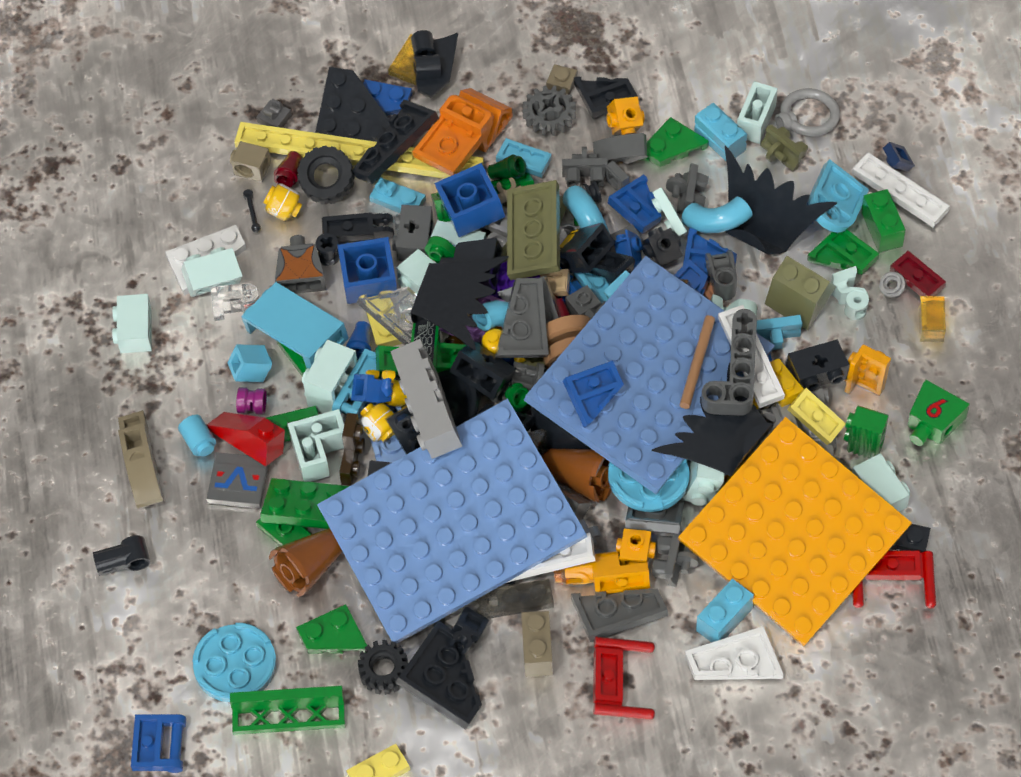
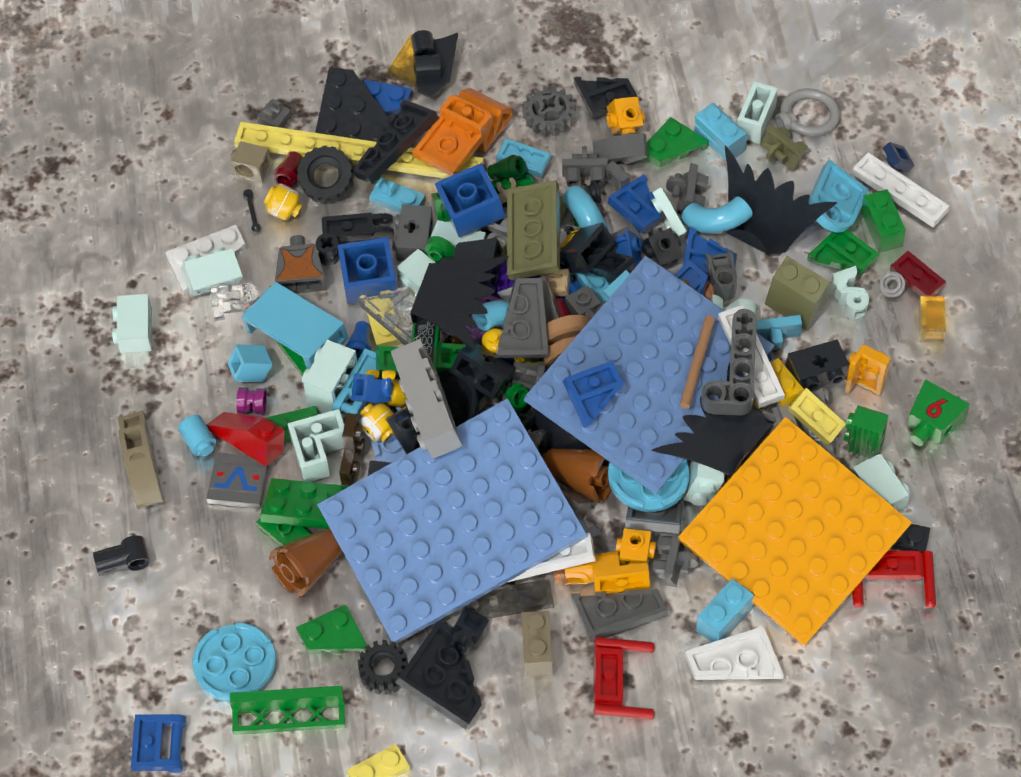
dark tan plate [546,64,577,95] -> none

